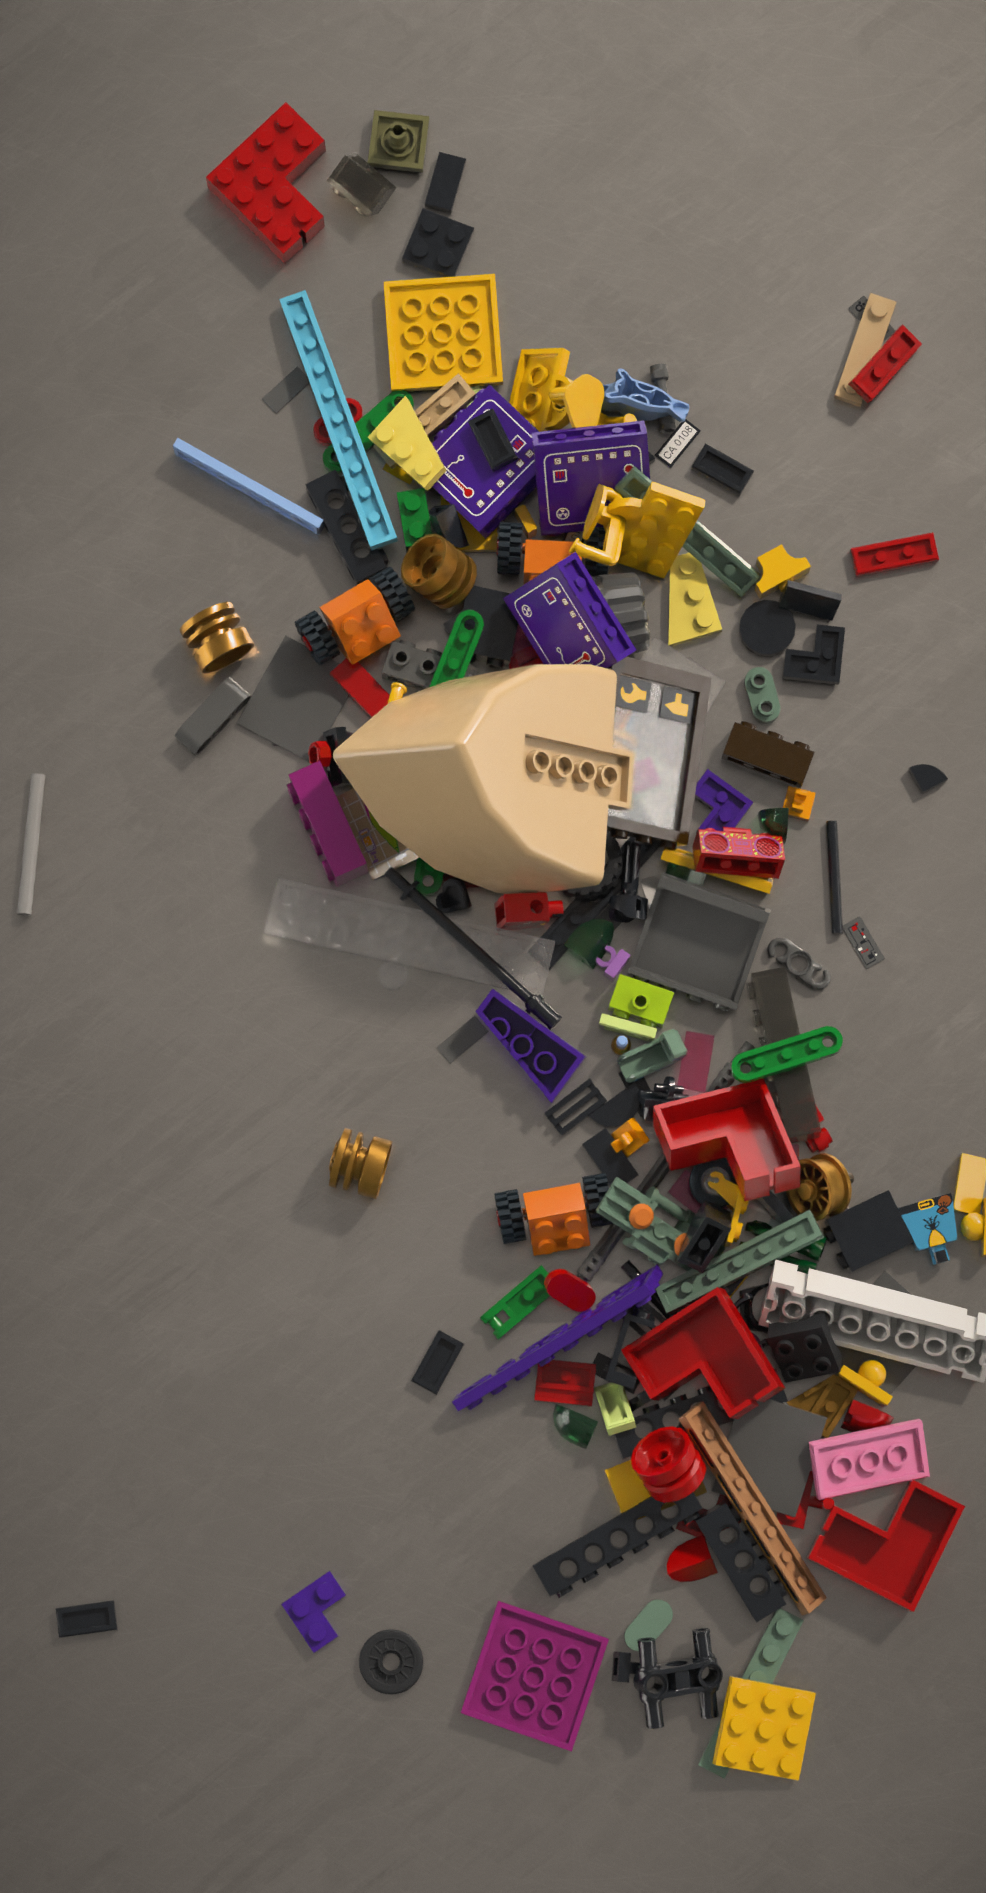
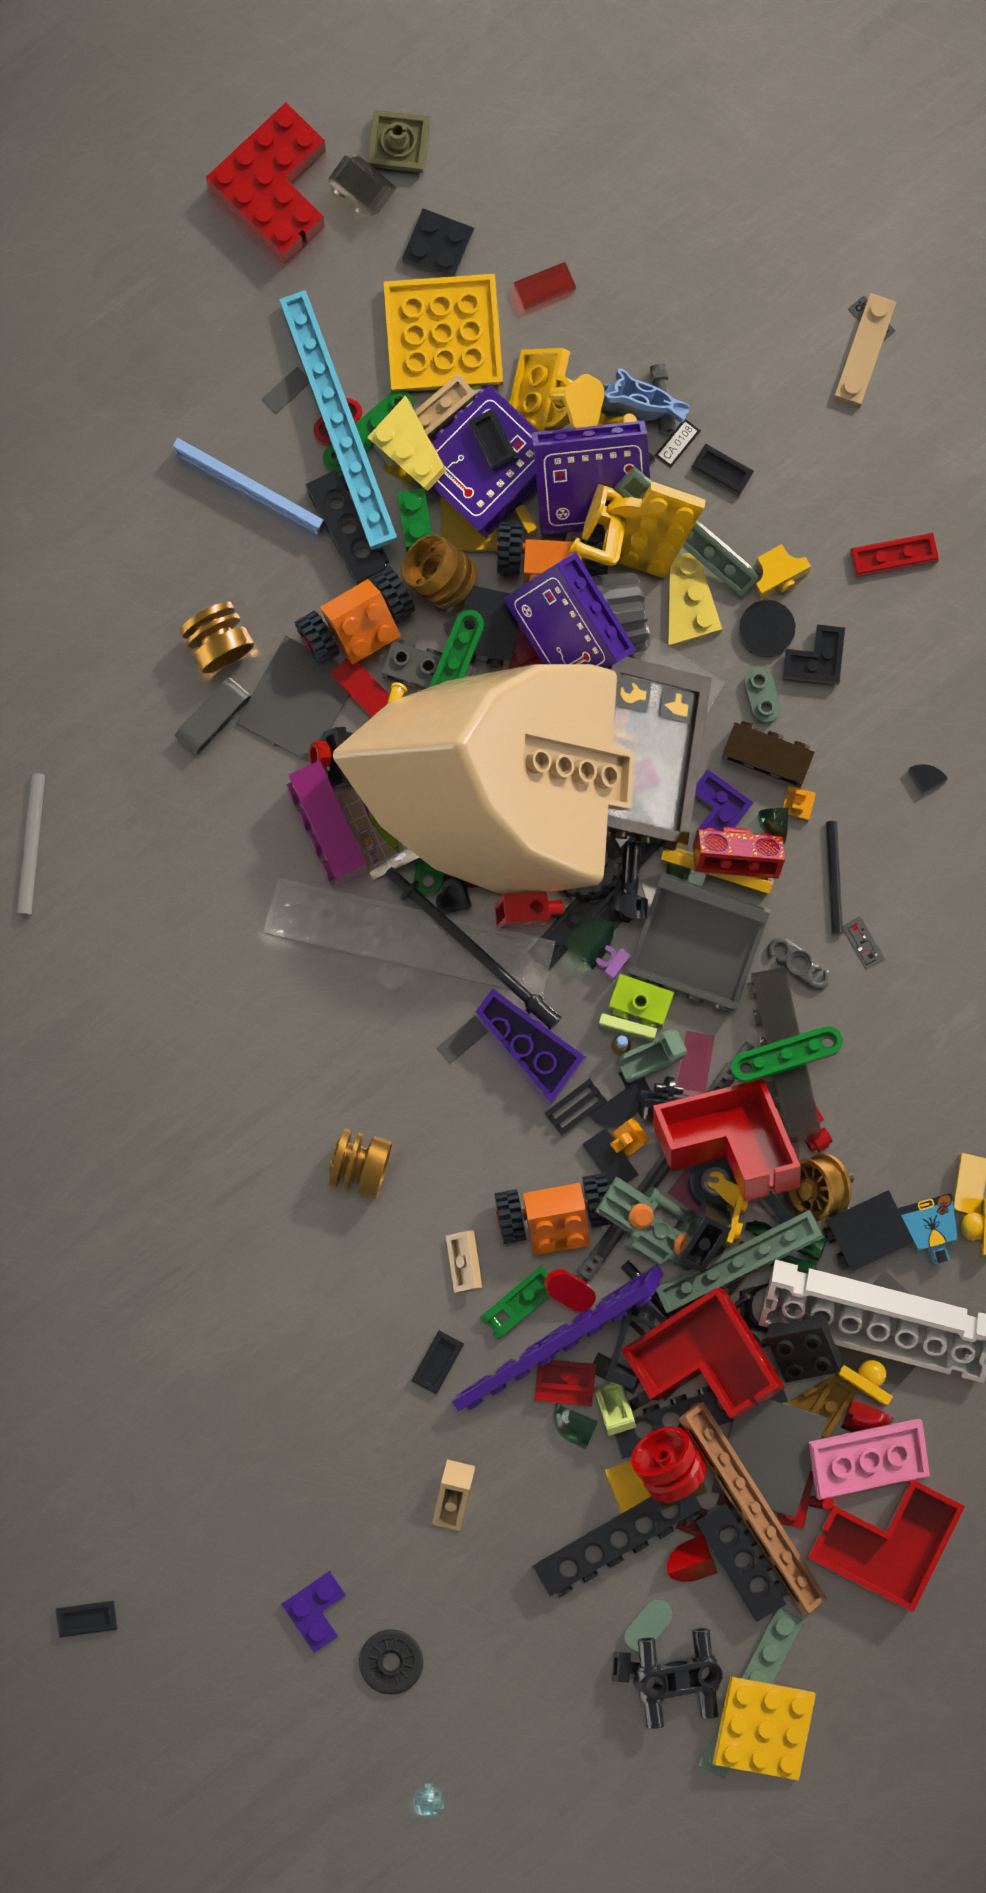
black tile [425,152,466,213] -> none
black brick [428,504,469,548] -> none
magenta plate [461,1601,609,1752] -> none
black tile [779,580,842,621] -> none
red tile [848,324,922,403] -> none
none -> clear light blue tile [414,1784,444,1815]
none -> tan slope [432,1459,475,1531]
none -> tan plate [446,1231,482,1293]
none -> clear red tile [514,262,576,310]

